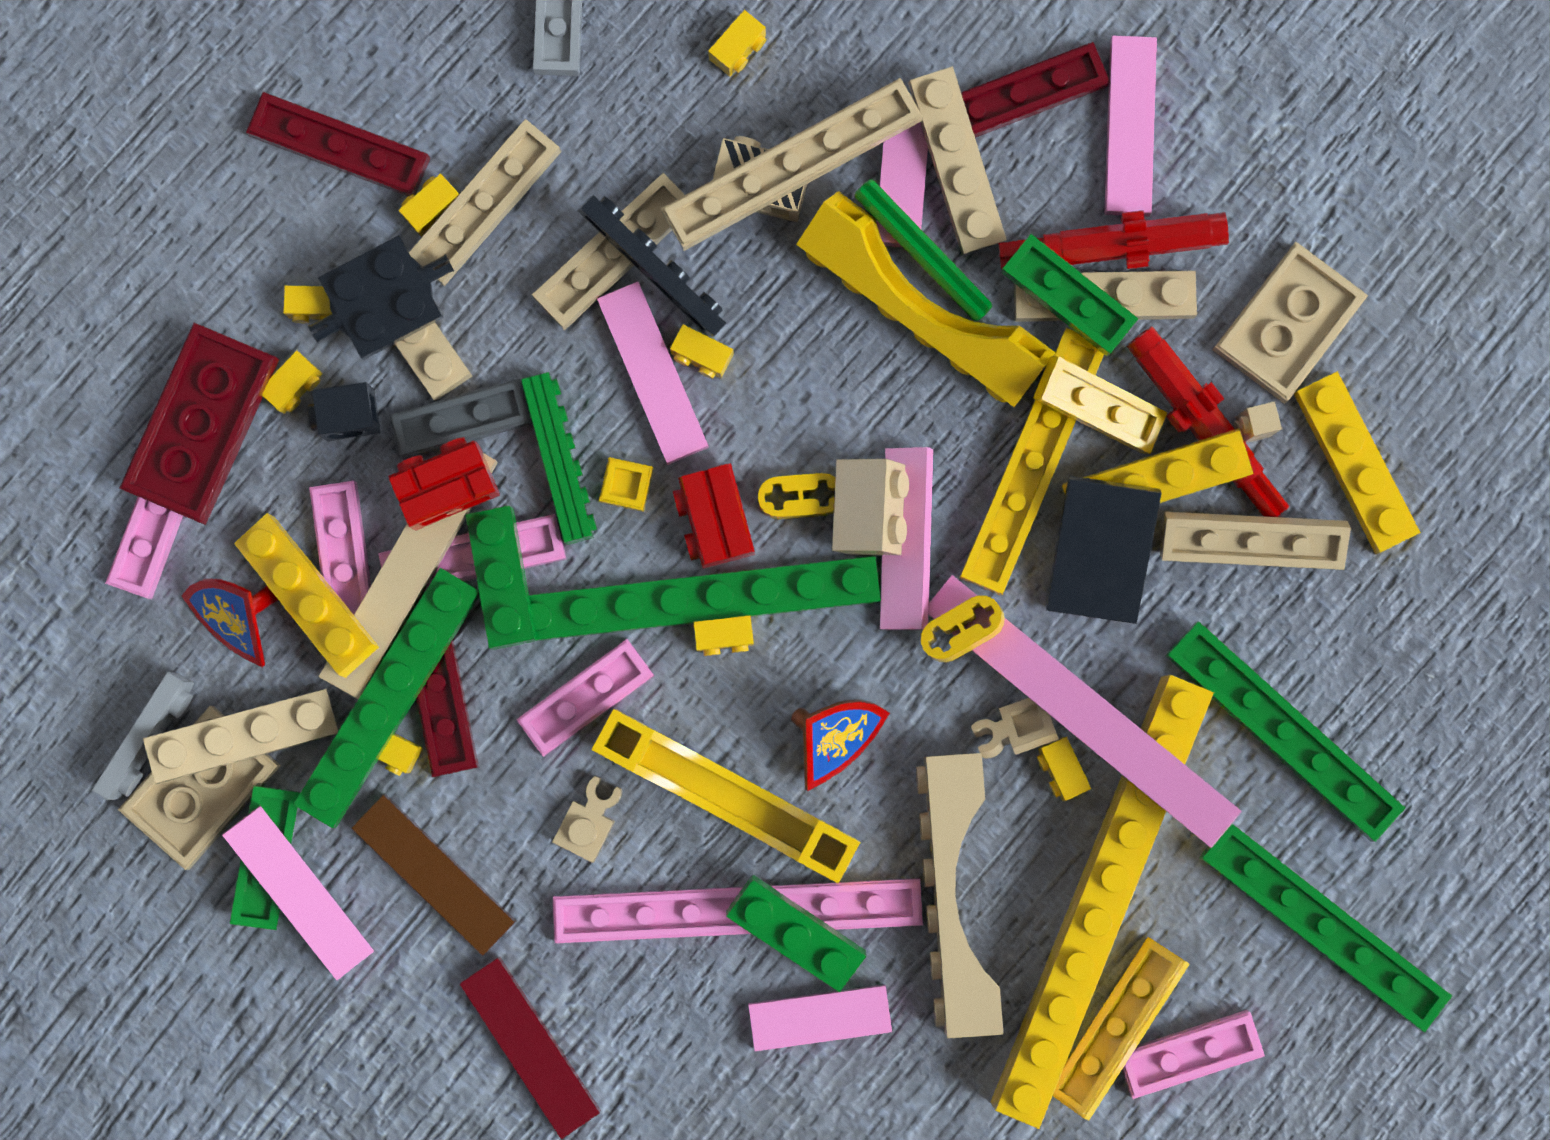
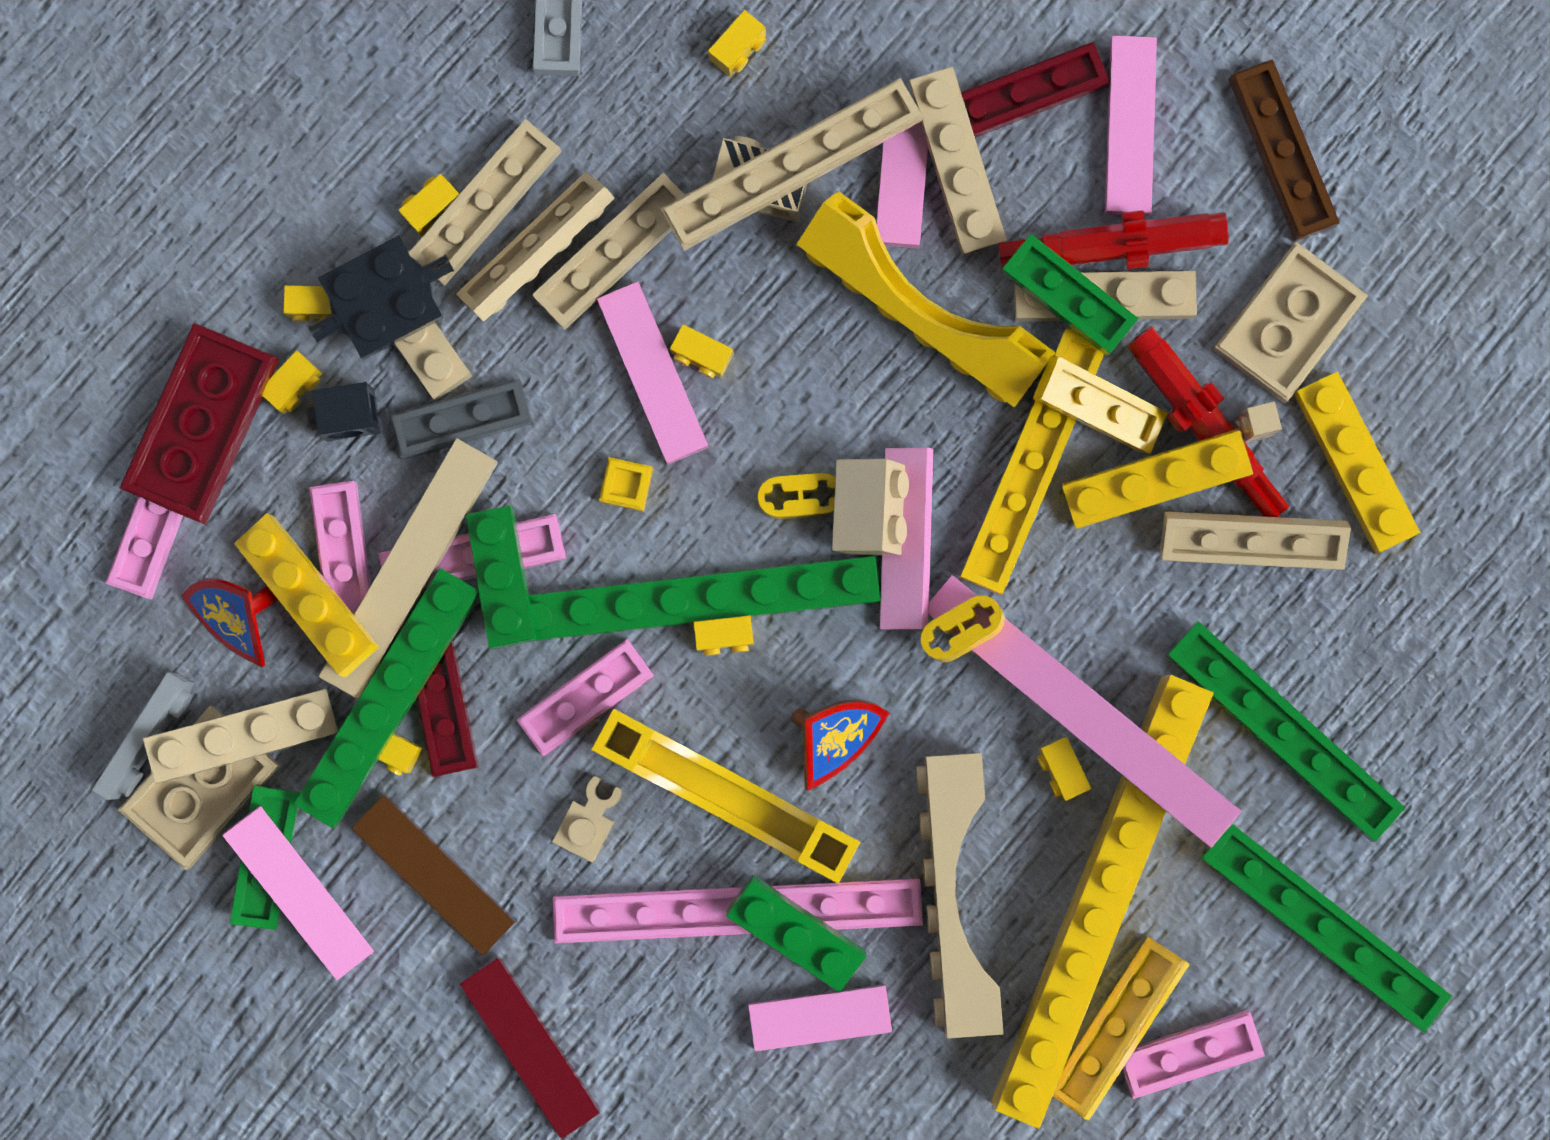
dark red tile [246,92,430,196] -> none
red brick [389,437,500,531] -> none
green piece [521,372,597,545] -> none
black plate [577,195,726,337] -> none
red brick [672,463,755,569] -> none
green axle [854,179,992,321] -> none
tan plate [971,698,1059,759] -> none
black tile [1045,476,1162,624] -> none
none -> tan plate [456,172,615,322]
none -> reddish brown tile [1228,59,1340,242]

